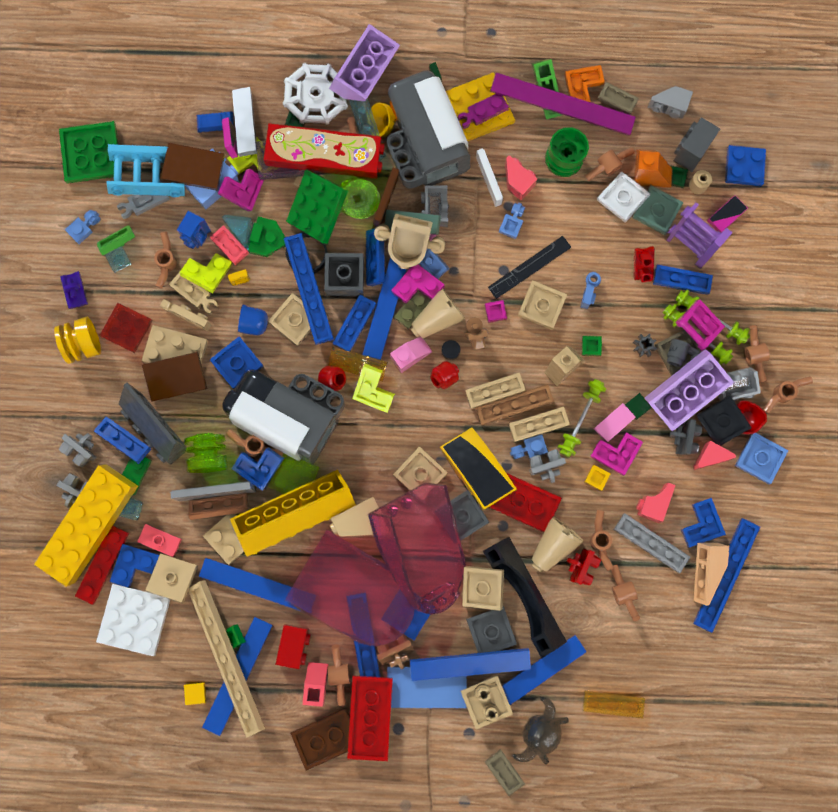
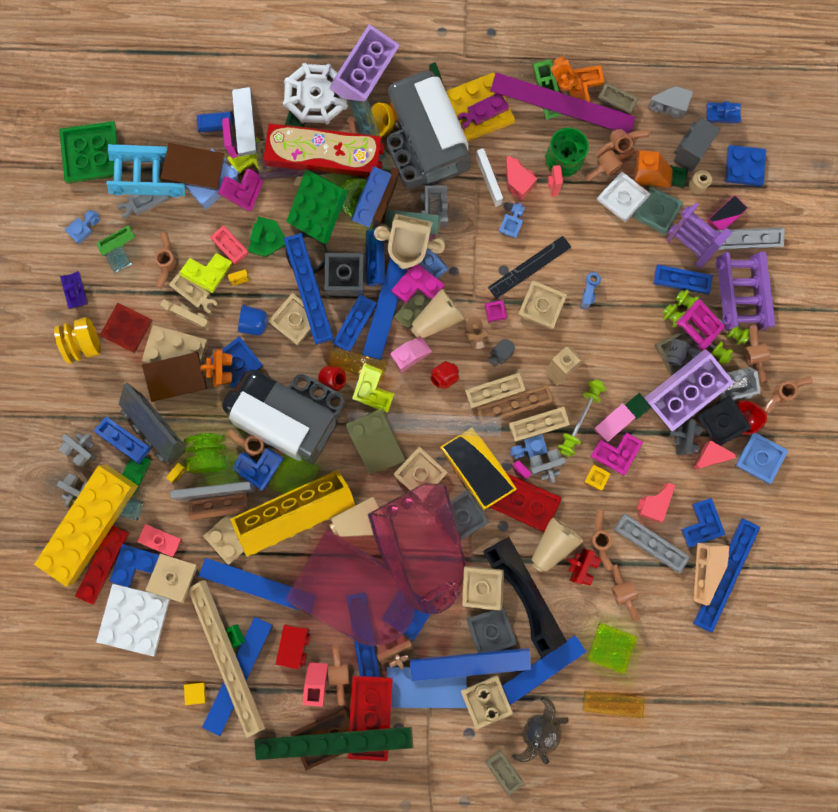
blue window [177,211,211,249] -> none
clear light blue slope [222,215,254,250] -> none
black tile [441,340,461,360] -> none
green plate [581,336,602,357] -> none
red hips [633,246,655,282] -> none
dark grey gear [633,334,657,357] -> none
none -> yellow tile [166,463,188,484]
none -> orange hips [200,350,232,387]
none -> dark green plate [254,726,414,760]
none -> olive slope [346,407,406,475]
none -> clear plate [347,411,502,437]
none -> blue plate [351,166,392,227]
none -> dark grey arm [488,339,515,367]
none -> dark pink tile [512,460,532,480]
none -> coral plate [548,165,563,197]
none -> orange hips [551,56,579,92]
none -> clear neon green plate [586,622,638,675]
none -> nougat piece [595,129,649,158]
none -> blue hips [706,101,741,124]
none -> light grey tile [715,227,785,250]
none -> medium lavender fence [716,252,776,331]

